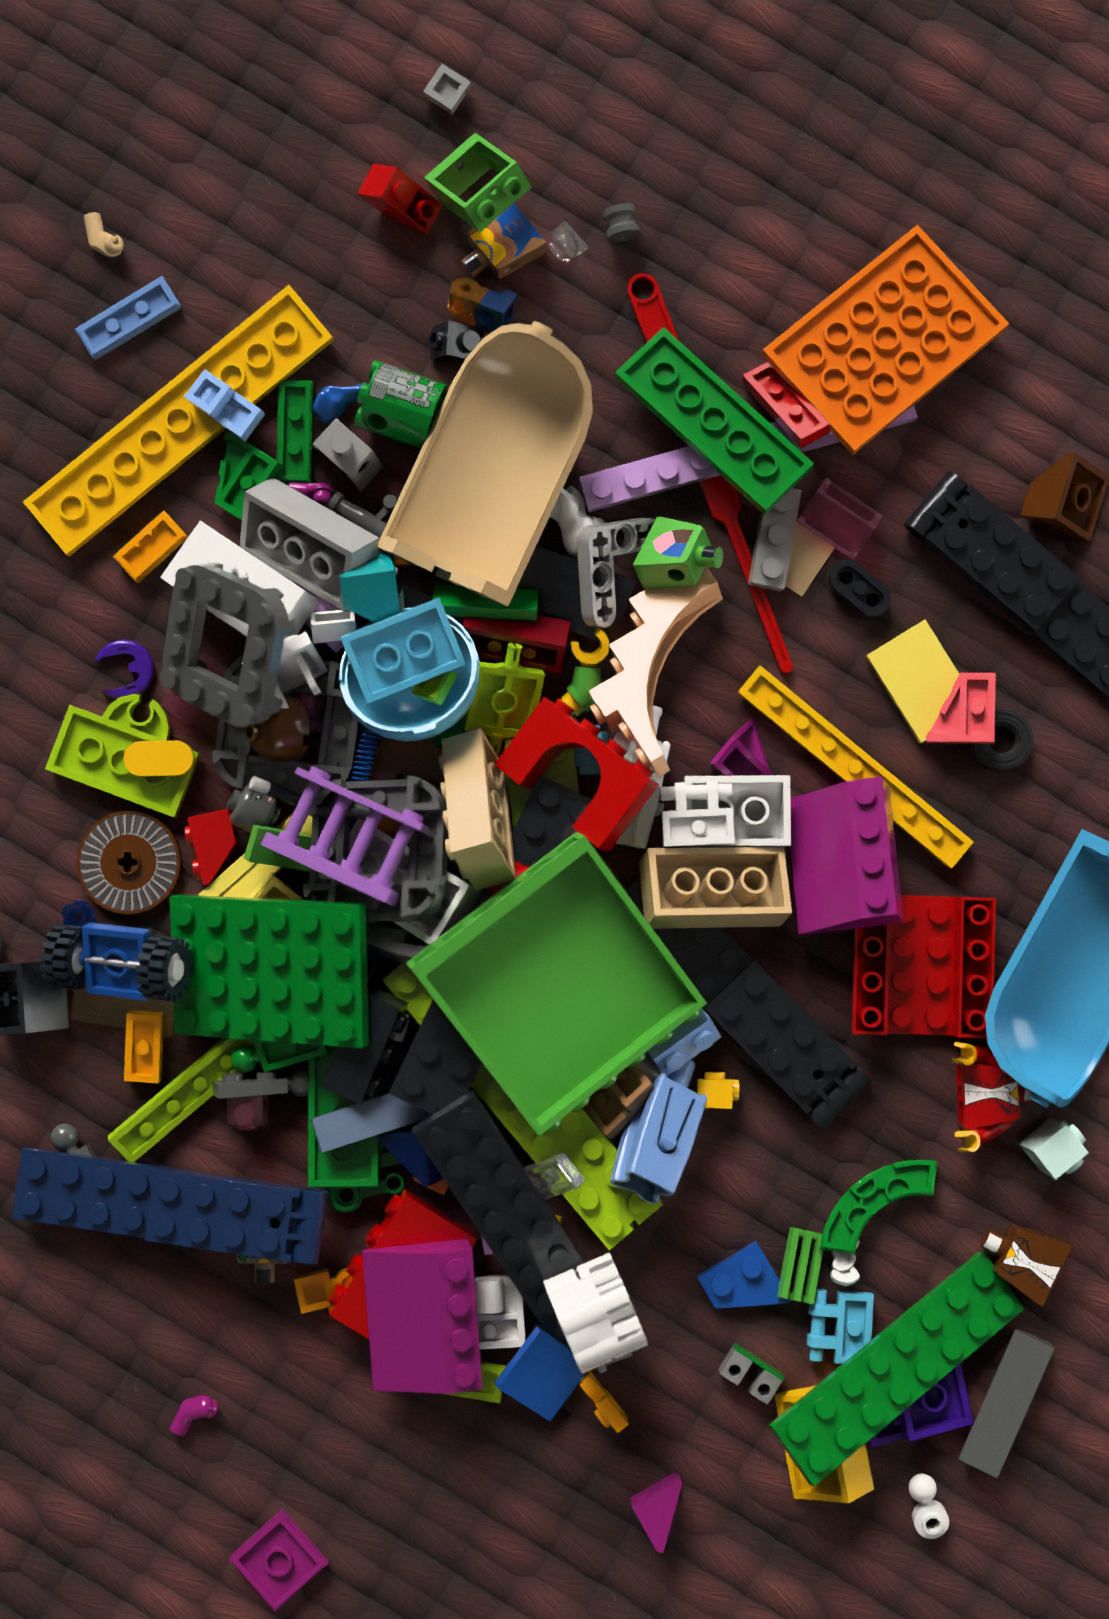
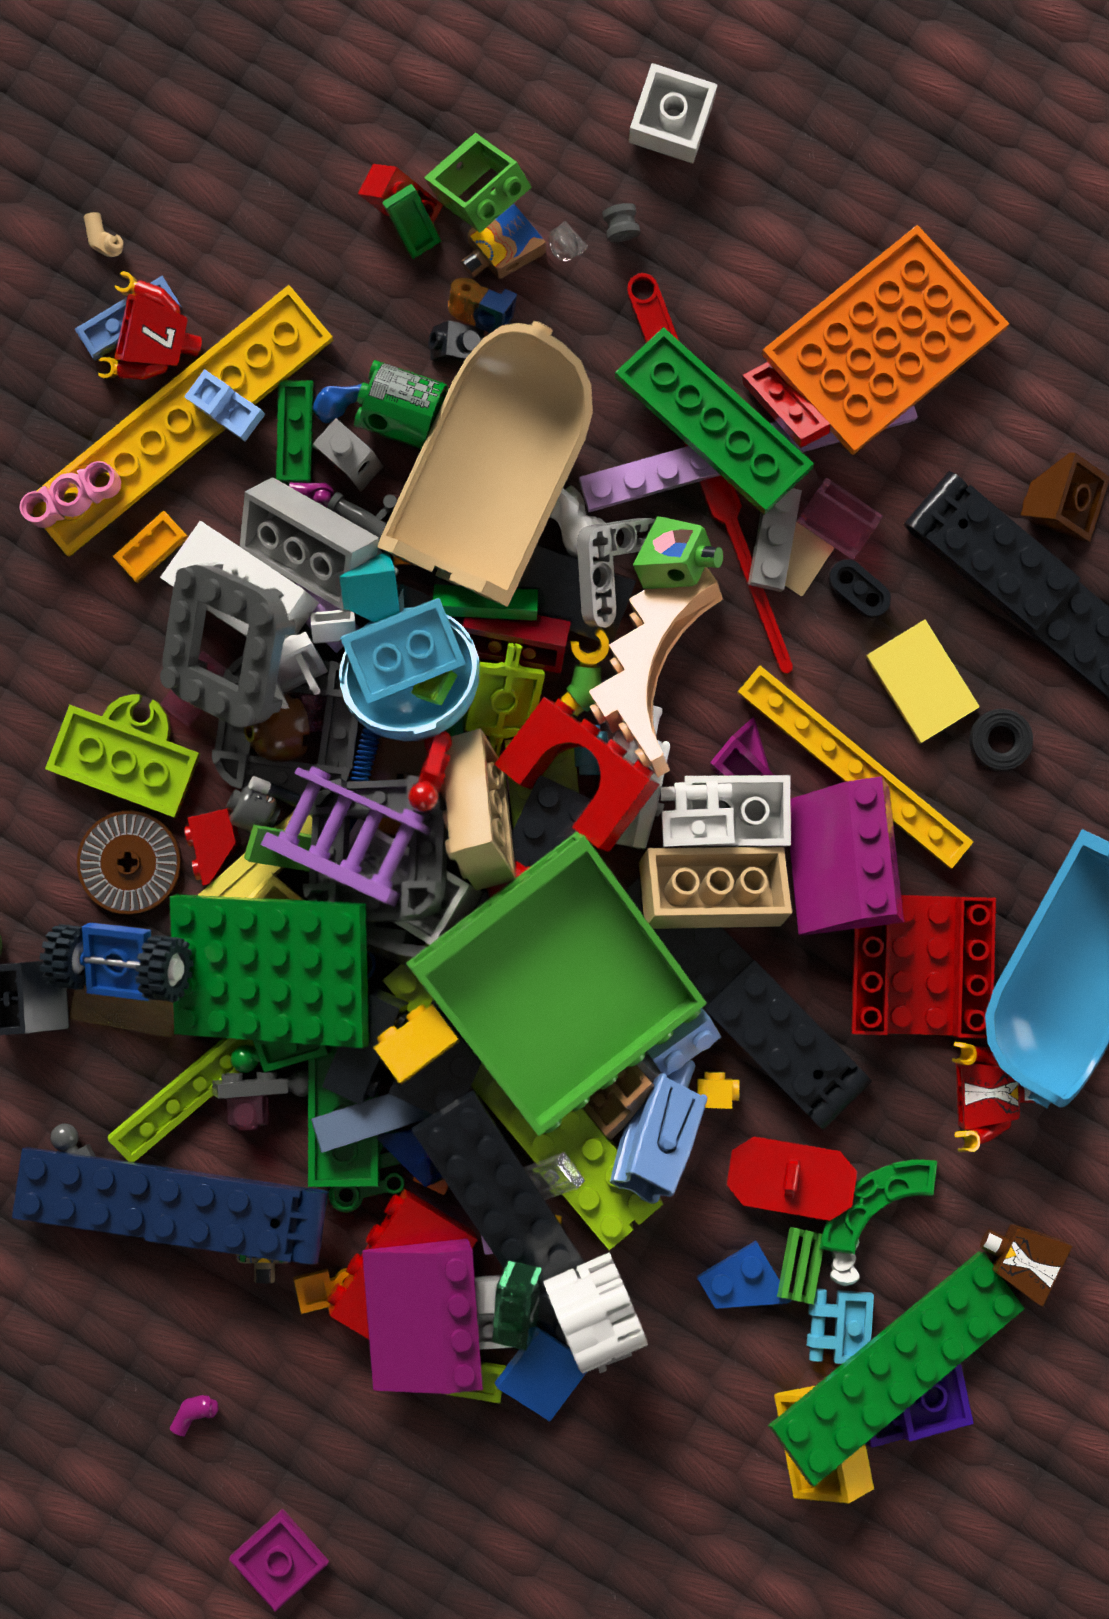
clear blue plate [62,900,96,927] -> none
dark purple head [95,640,155,700] -> none
yellow tile [123,741,195,777] -> none
light orange plate [124,1010,164,1084] -> none
green wing [215,430,283,521] -> none
light grey plate [423,64,471,115] -> none
light orange plate [580,1371,628,1433] -> none
magenta slope [631,1473,682,1553] -> none
flat silver piece [718,1343,784,1405] -> none
white plate [908,1474,949,1539] -> none
coral wing [926,673,996,744] -> none
dark grey brick [958,1329,1055,1478] -> none
light aqua brick [1018,1117,1089,1179] -> none
none -> bright pink piece [20,461,122,528]
none -> red torso [98,271,202,380]
none -> yellow brick [374,1004,460,1084]
none -> green tile [382,184,441,259]
none -> red plate [408,731,452,812]
none -> clear green brick [492,1261,542,1351]
none -> white brick [629,63,718,163]
none -> red shield [726,1136,857,1221]

